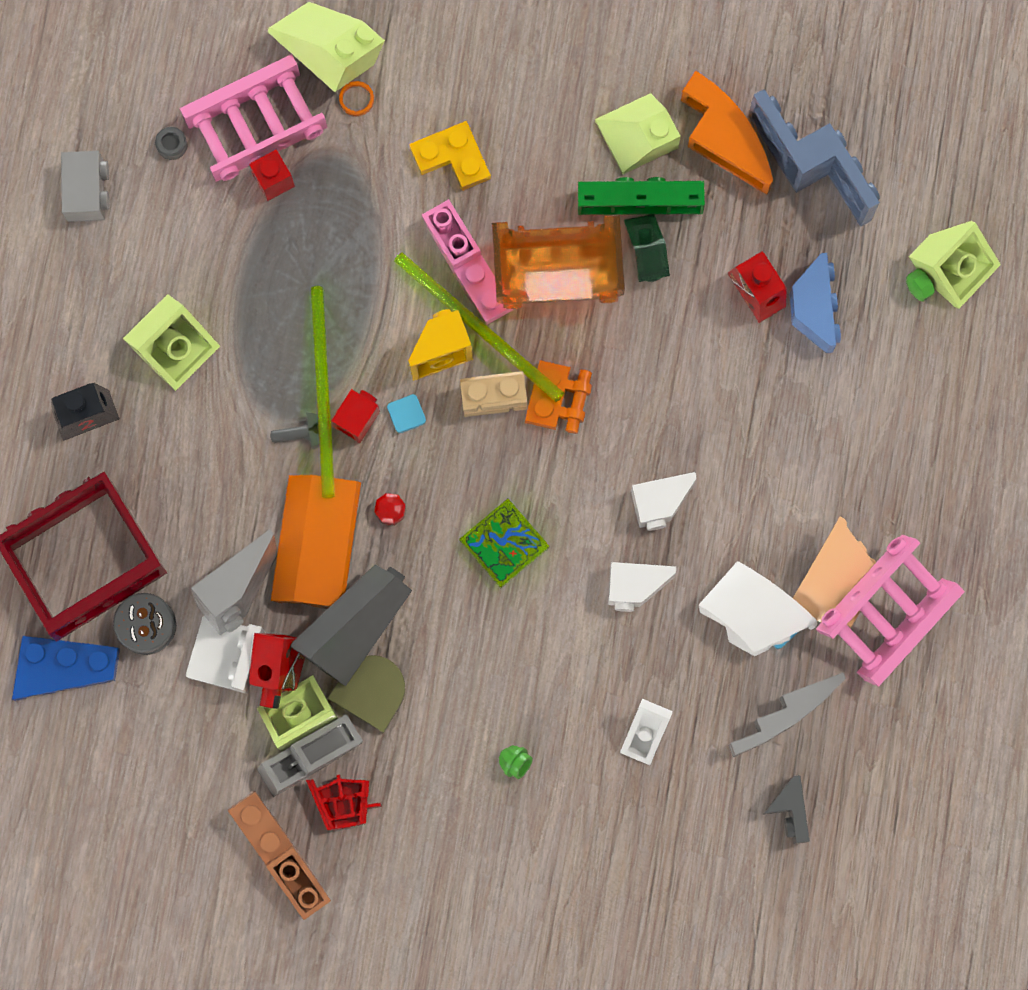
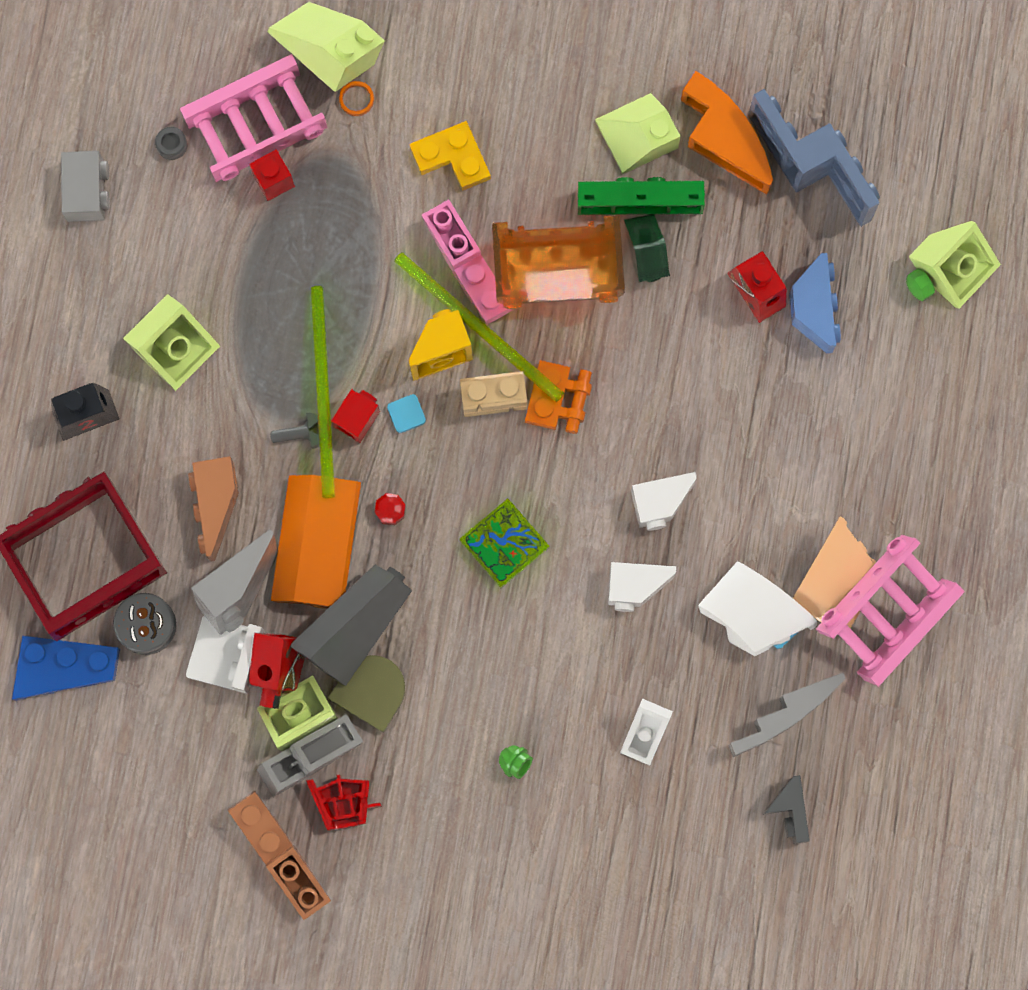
none -> nougat slope [188,456,239,562]

